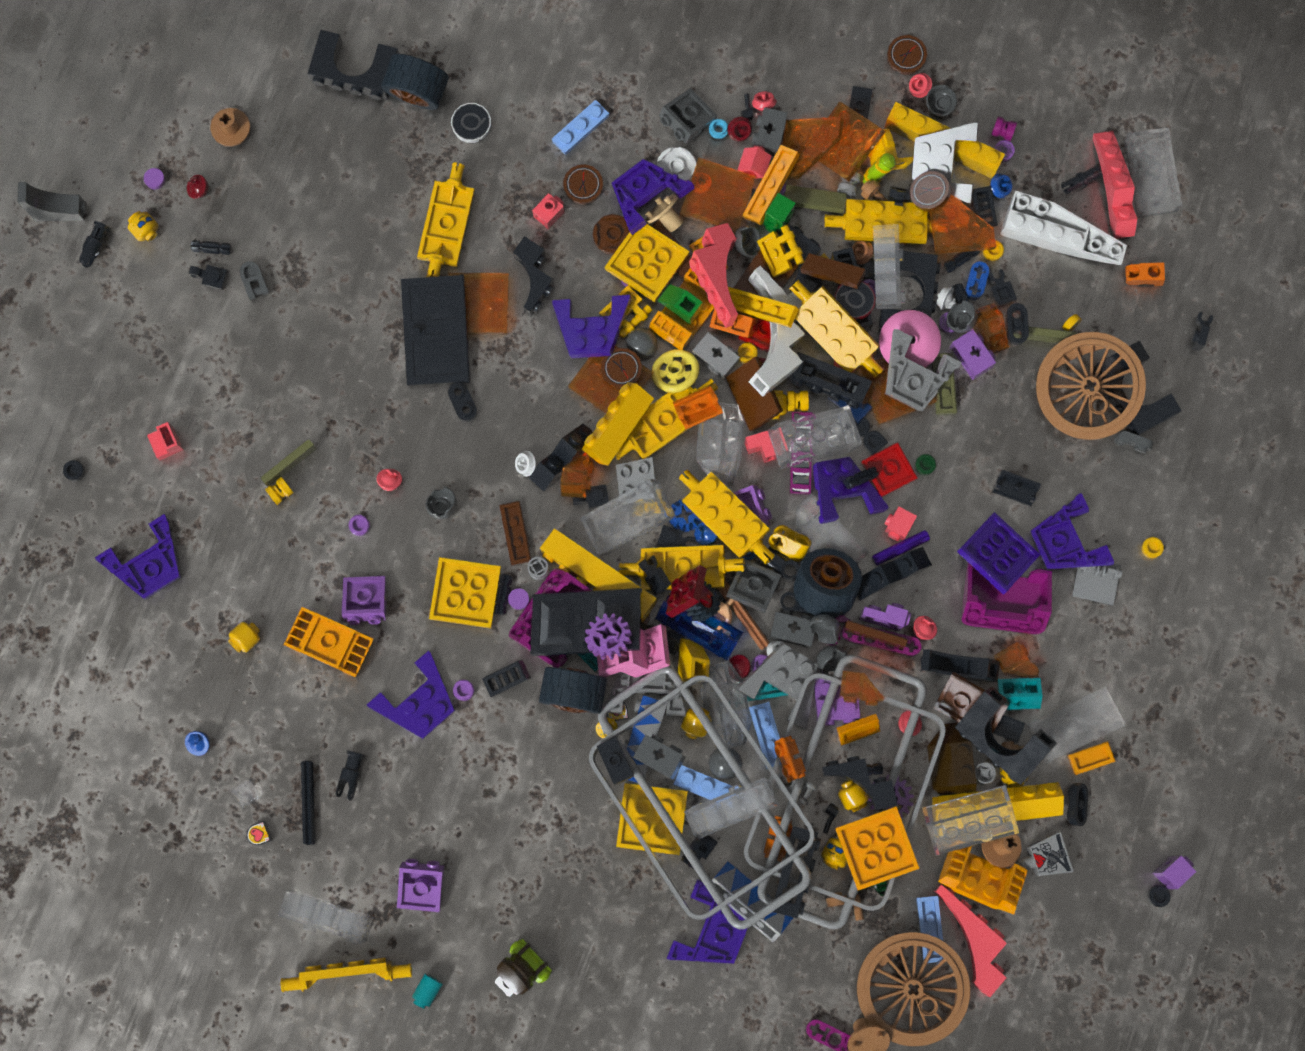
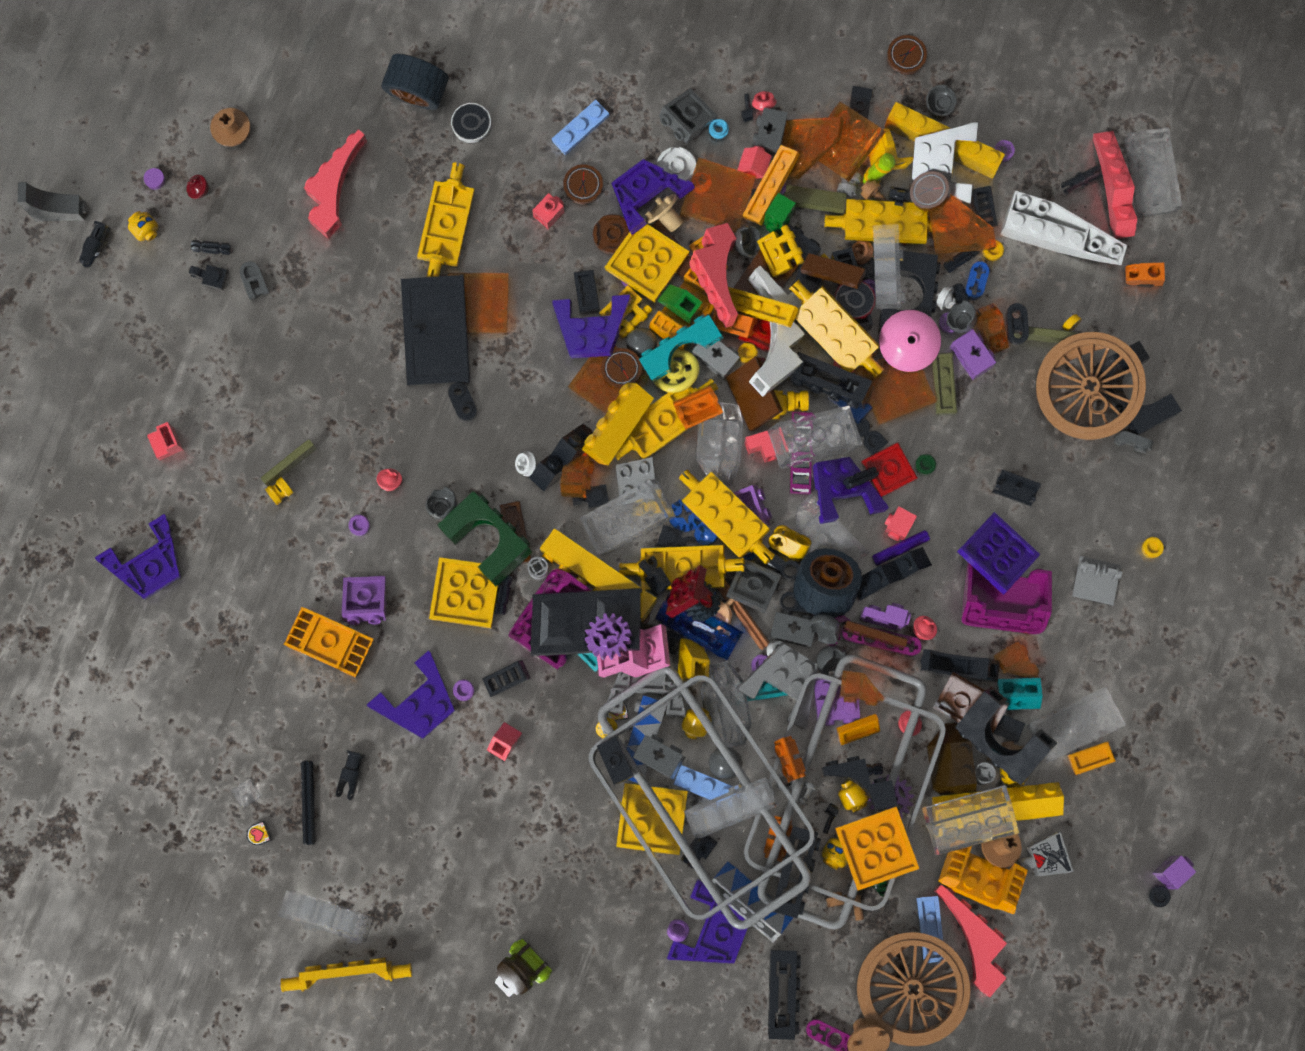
black tile [63,460,85,482] -> none
blue hat [185,731,210,756] -> none
yellow head [228,621,260,653] -> none
black arch [307,30,399,100] -> none
medium lavender plate [397,859,445,912] -> none
teal brick [412,973,443,1009] -> none
medium lavender tile [508,588,530,610] -> none
black arch [513,236,555,317] -> none
black wheel [539,667,607,714] -> none
dark red hat [726,654,751,680] -> none
dark red hat [728,117,752,142] -> none
light blue plate [749,702,782,769] -> none
light grey wing [885,329,962,411] -> none
coral hat [909,73,932,98] -> none
black plate [988,269,1017,308] -> none
blue hat [990,173,1012,198] -> none
magenta wheel [991,116,1017,141] -> none
dark purple wing [1031,493,1114,569] -> none
black plate [1067,783,1088,826] -> none
black plate [1191,312,1213,351] -> none
none -> coral arch [304,129,367,239]
none -> dark green arch [437,491,532,587]
none -> coral brick [487,722,522,761]
none -> black plate [574,270,600,313]
none -> teal arch [639,315,724,382]
none -> medium lavender tile [667,920,689,942]
none -> black brick [768,949,801,1040]

